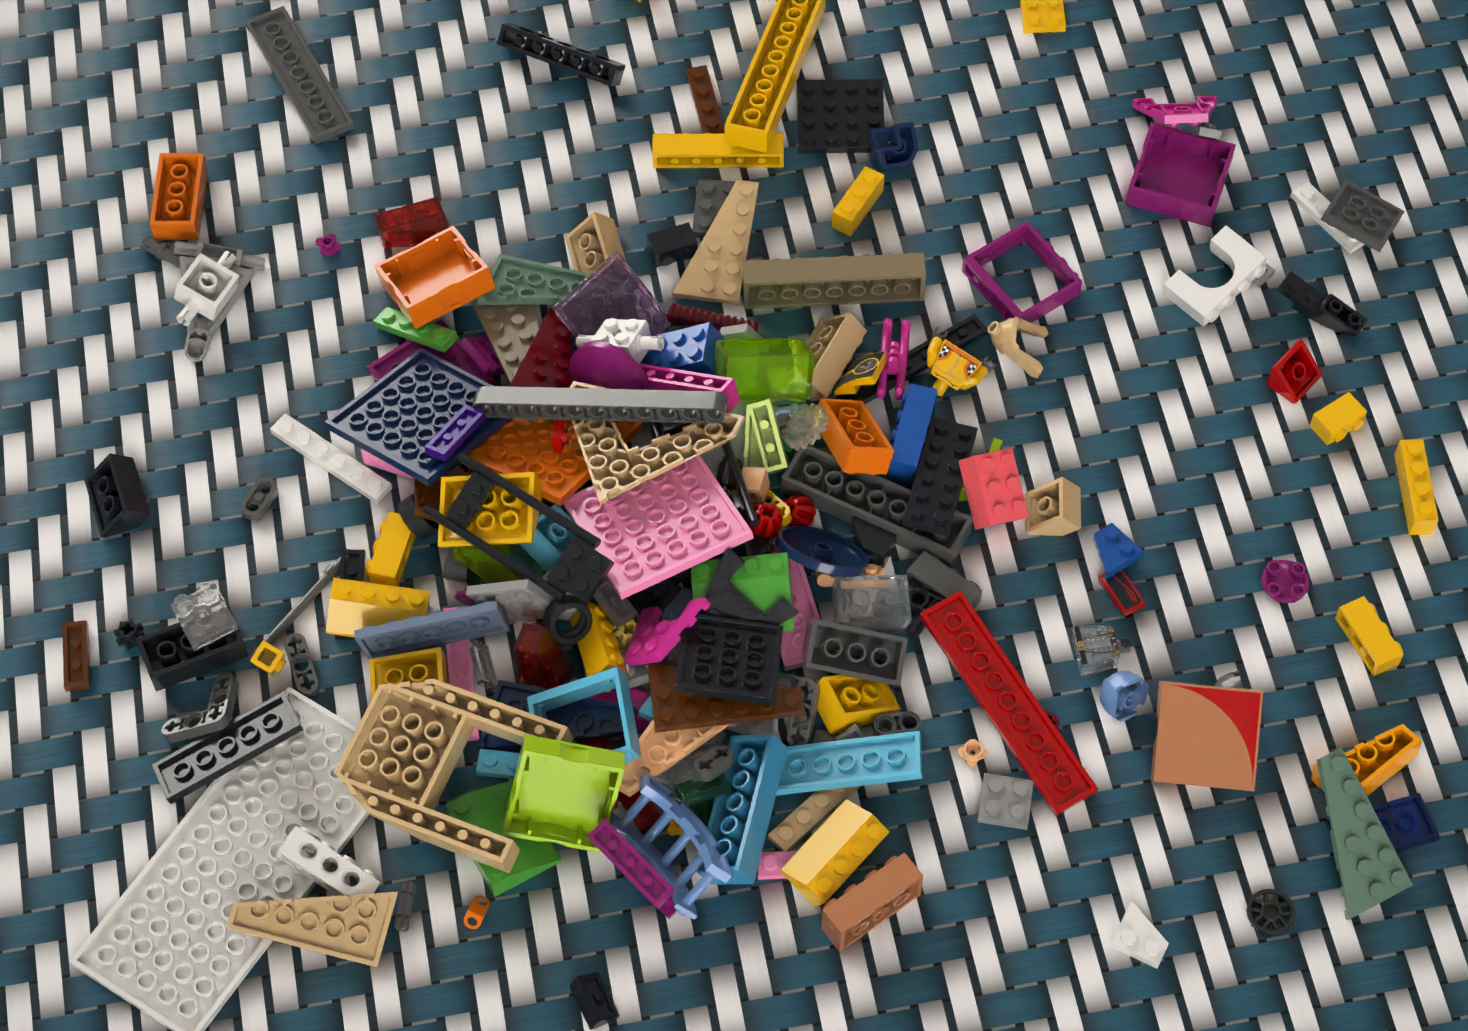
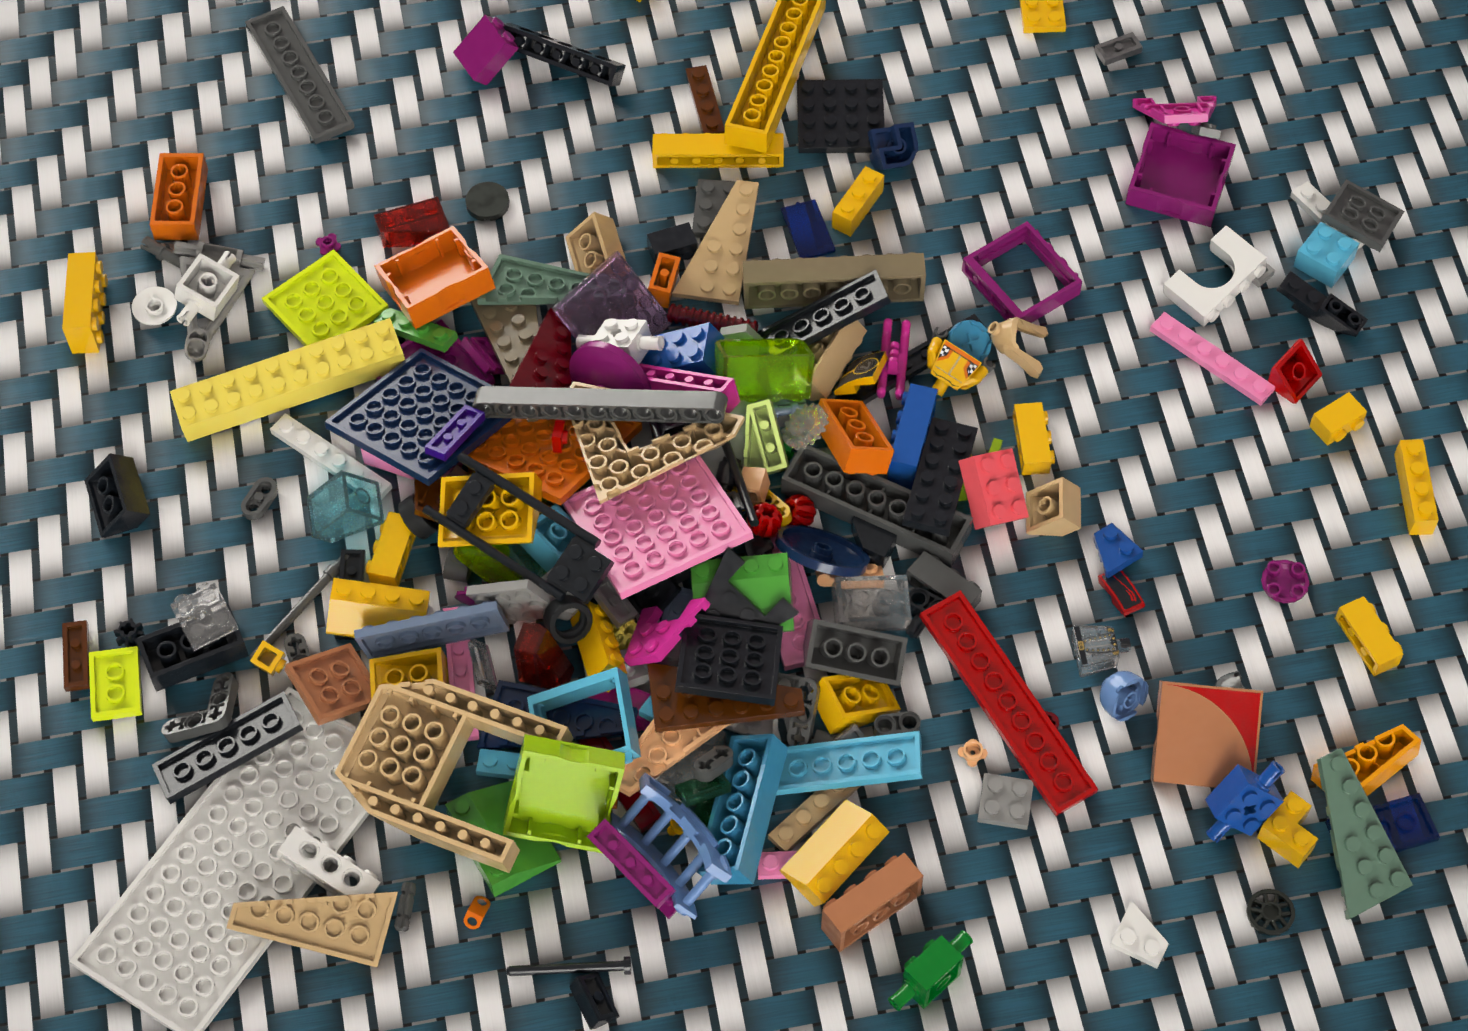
none -> yellow brick [62,252,108,354]
none -> neon yellow plate [89,646,142,722]
none -> white dish [132,287,177,325]
none -> light yellow brick [170,318,405,442]
none -> neon yellow plate [262,249,389,346]
none -> nougat plate [284,643,371,726]
none -> clear light blue slope [307,470,384,543]
none -> magenta brick [453,15,519,85]
none -> pearl dark grey tile [465,182,510,221]
none -> black bar [506,956,631,976]
none -> orange brick [646,252,681,308]
none -> black plate [757,270,891,366]
none -> clear blue piece [781,199,836,258]
none -> green brick [888,930,973,1011]
none -> dark azure tile [947,320,992,362]
none -> yellow brick [1012,402,1055,475]
none -> flat silver plate [1094,32,1143,66]
none -> bright pink plate [1150,312,1276,406]
none -> blue brick [1205,761,1285,843]
none -> yellow brick [1257,791,1318,868]
none -> medium azure brick [1293,222,1360,288]

